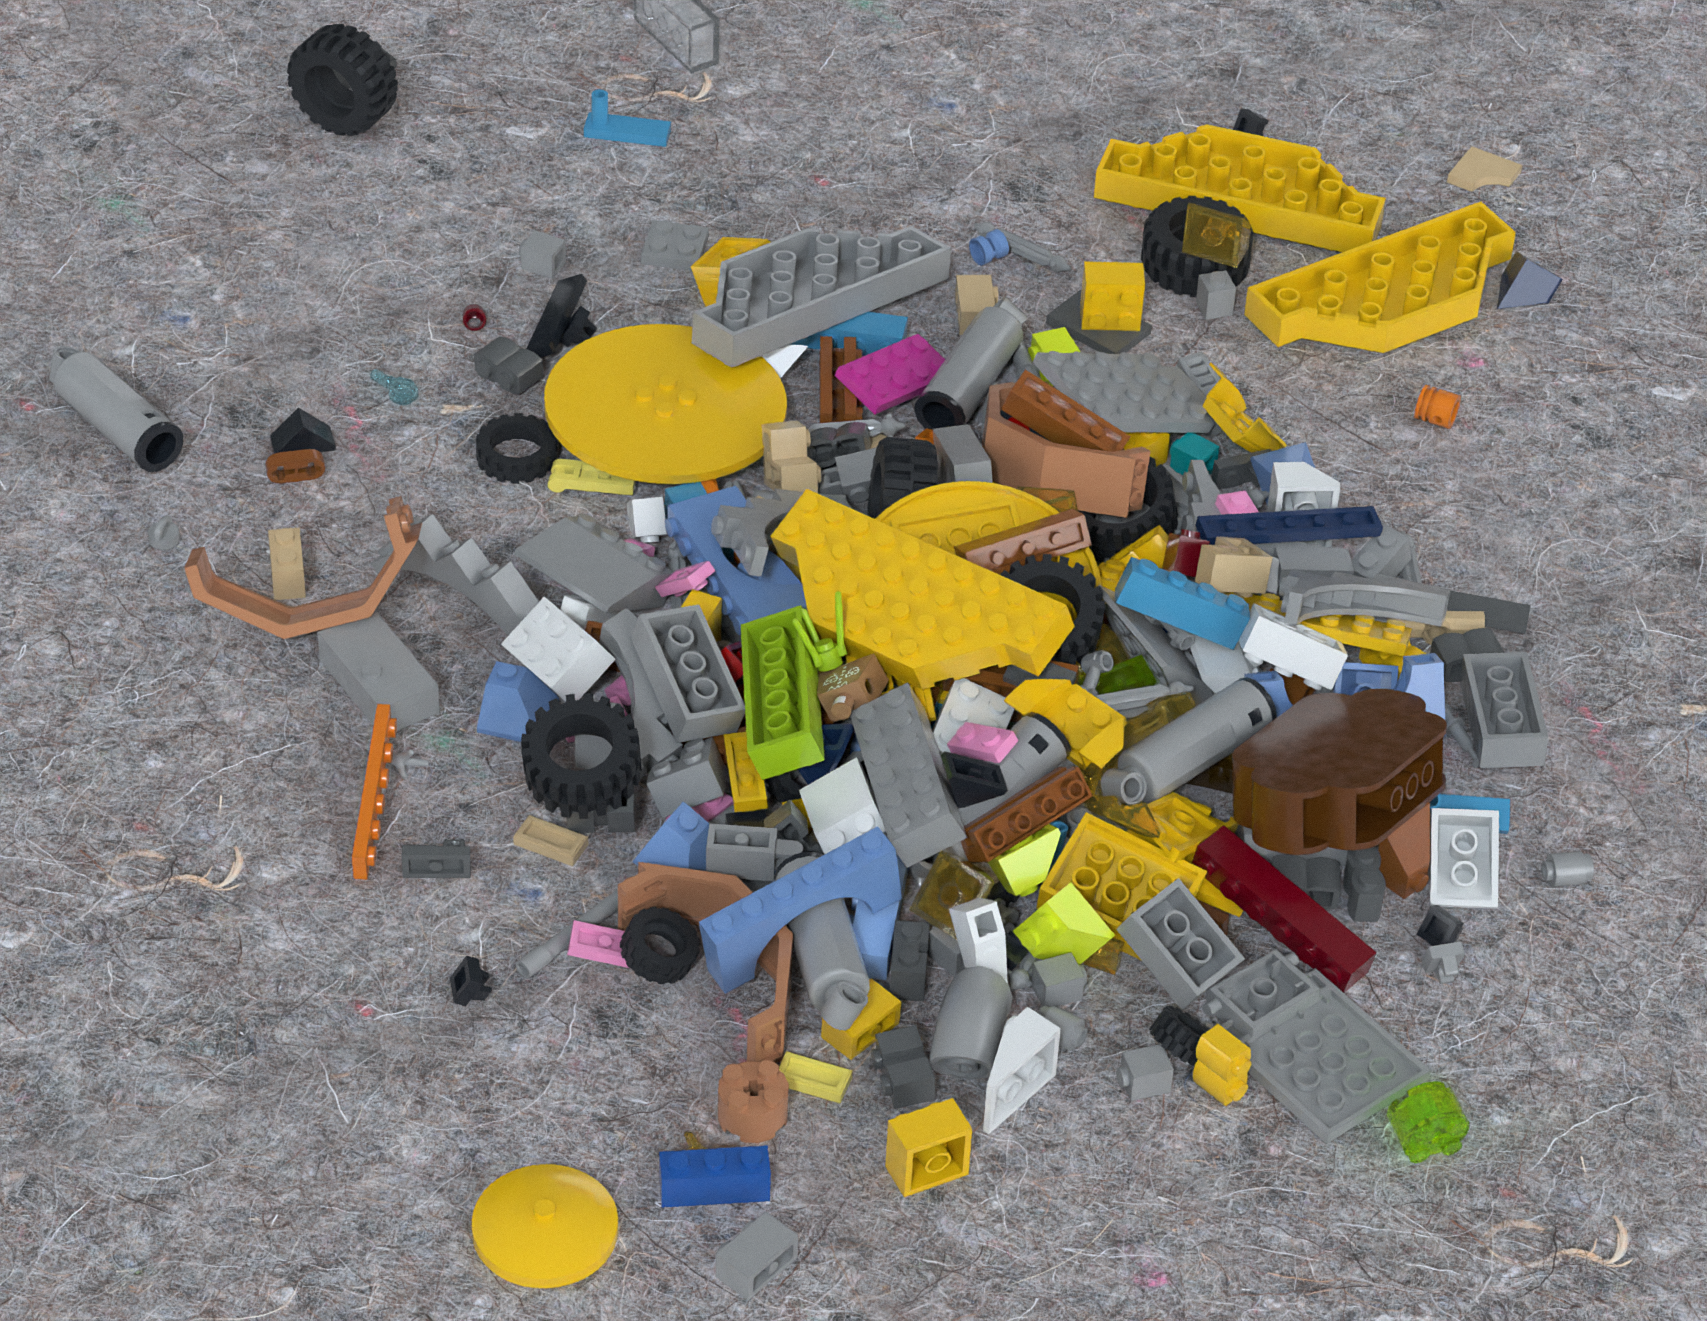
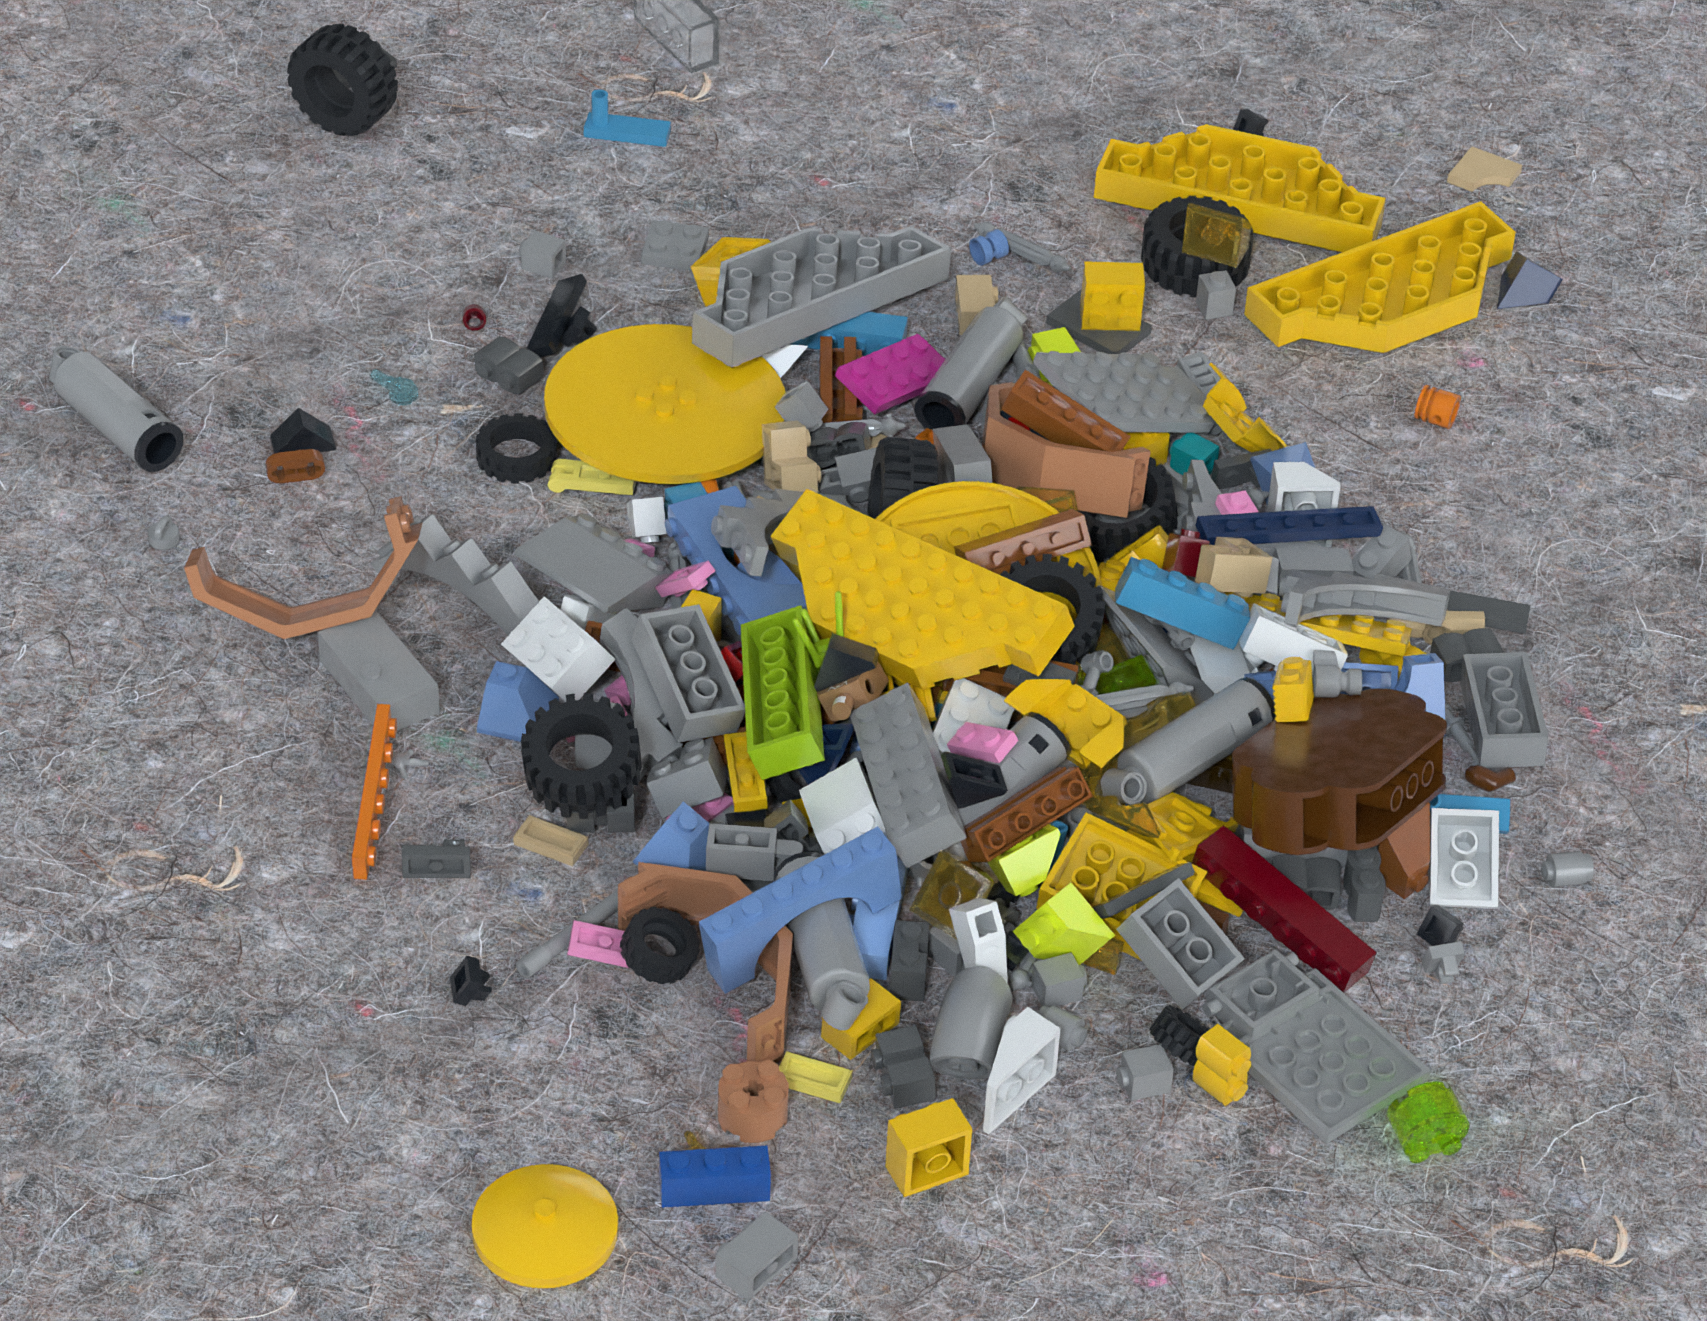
tan brick [268,527,306,600] -> none
none -> light grey brick [775,381,828,433]
none -> black slope [814,633,879,692]
none -> dark grey tile [1092,862,1195,919]
none -> yellow brick [1272,657,1314,722]
none -> light grey piece [1313,650,1362,698]
none -> reddish brown arm [1465,765,1516,792]

